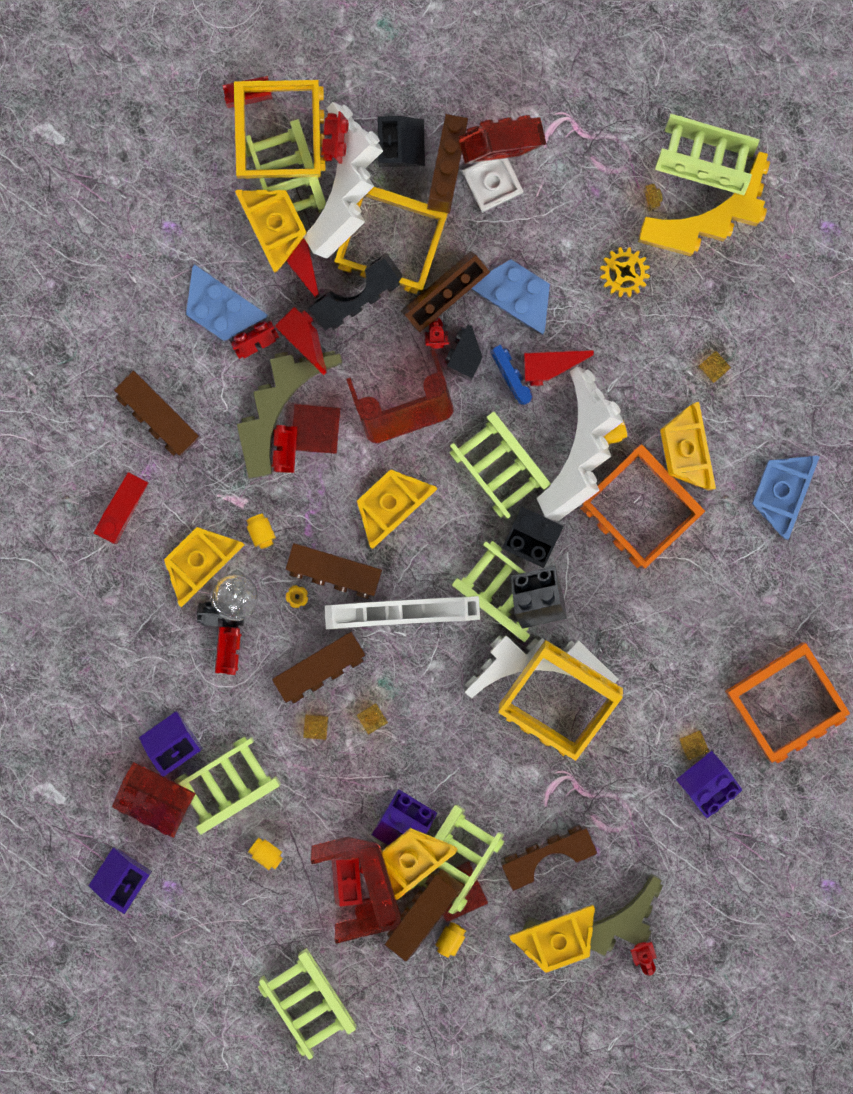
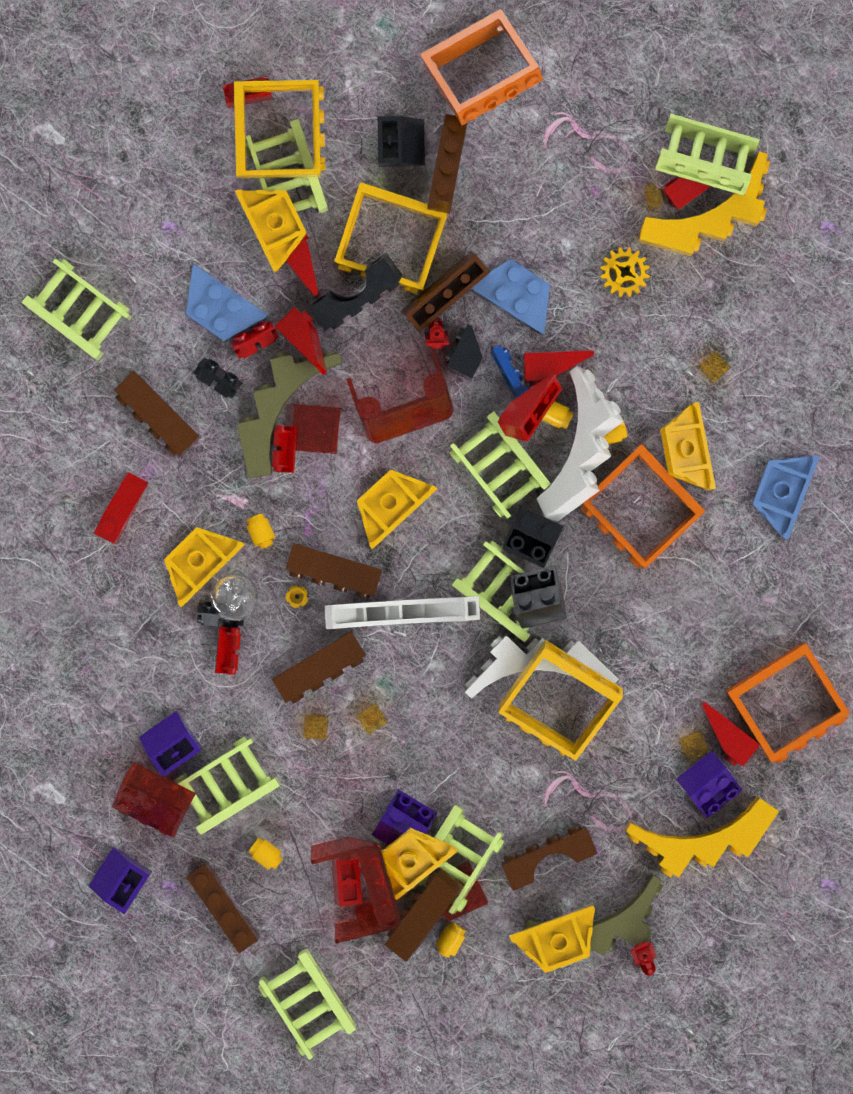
white arch [304,102,383,258] -> none
red hinge [321,111,349,164] -> none
clear red brick [458,115,547,164] -> none
white tile [462,150,524,213] -> none
none -> yellowish green fence [22,258,132,361]
none -> reddish brown arch [186,861,260,953]
none -> black hinge [194,358,243,399]
none -> orange window [420,9,543,125]
none -> red slope [497,374,562,442]
none -> yellow brick [542,401,574,429]
none -> yellow arch [624,796,779,878]
none -> red hinge [659,176,711,210]
none -> red slope [700,701,760,766]

